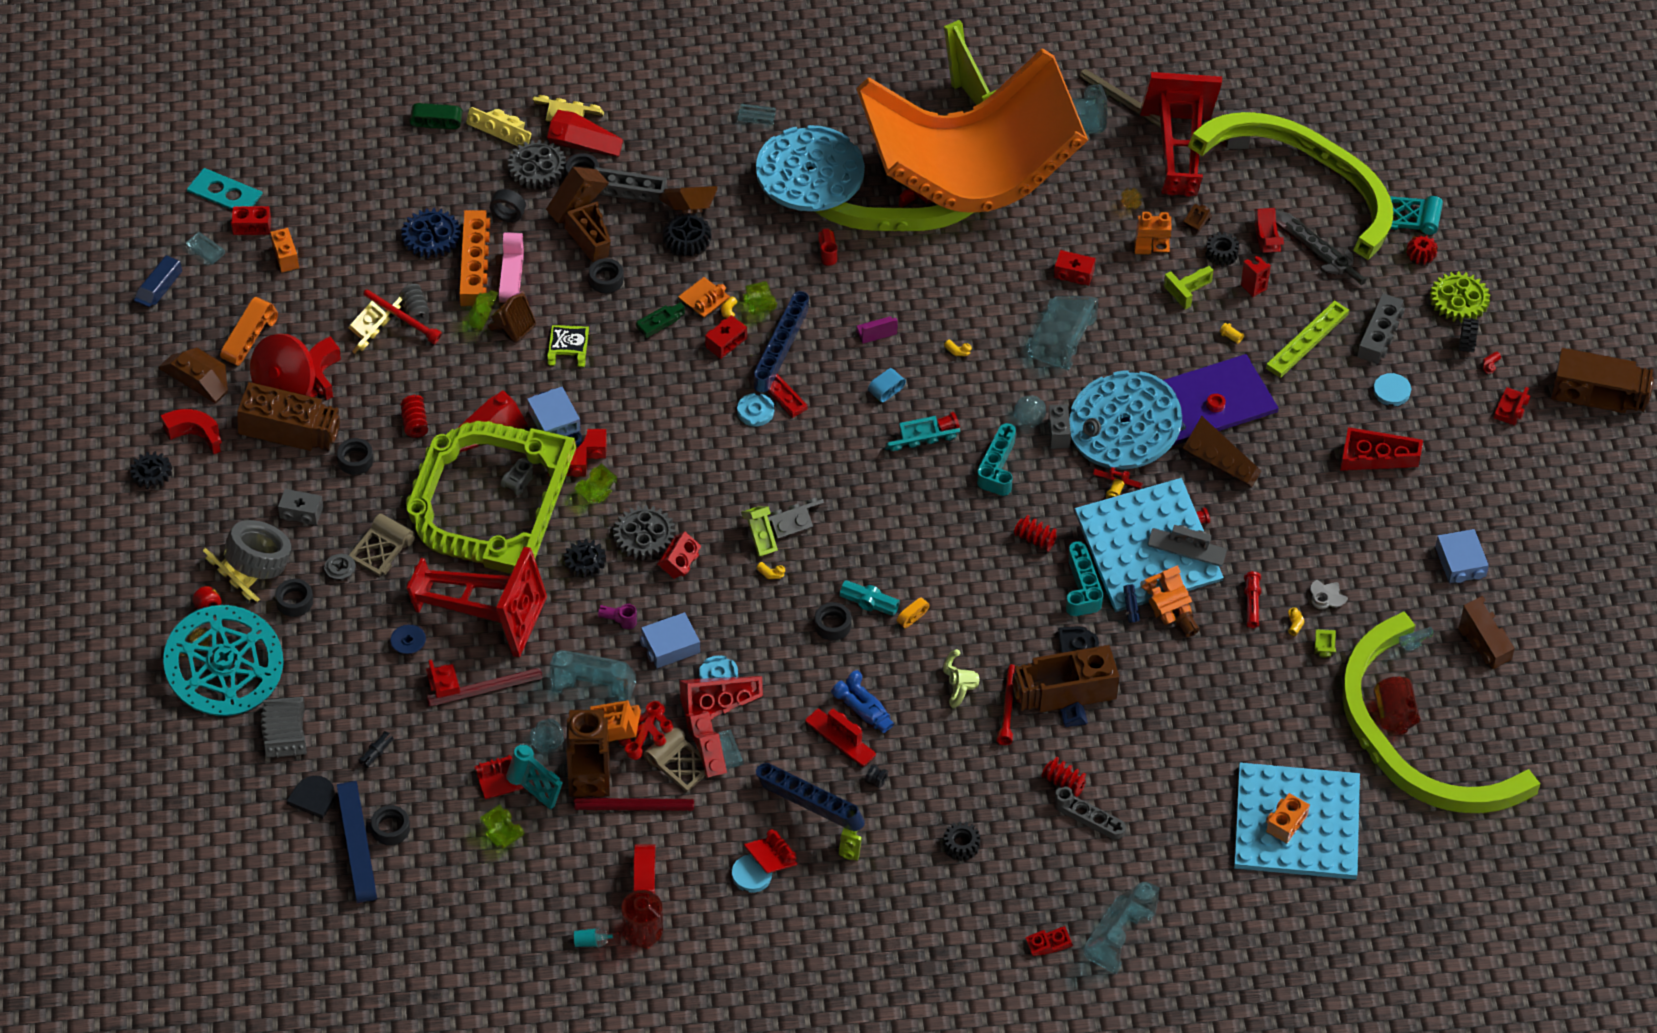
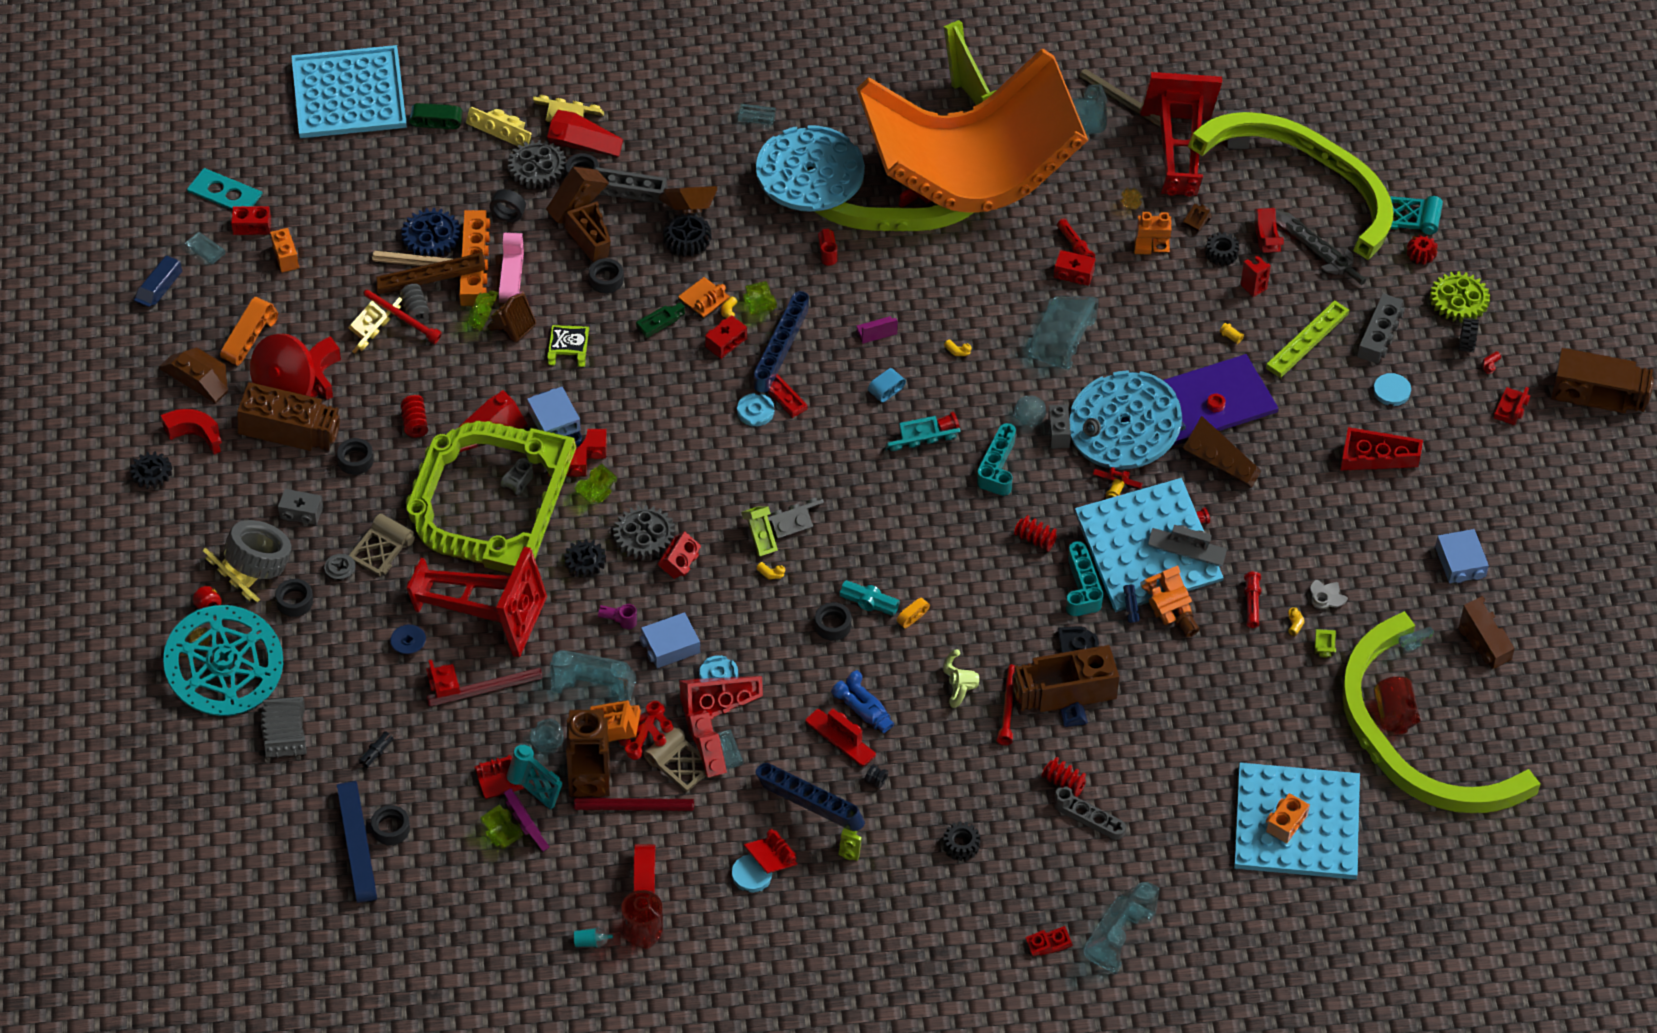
black tile [287,776,335,819] -> none
lime bracket [1164,266,1213,310] -> none
none -> medium azure plate [292,45,407,138]
none -> tan axle [372,251,451,266]
none -> reddish brown tile [376,252,485,294]
none -> magenta wing [504,788,550,852]
none -> red pin [1057,219,1095,258]

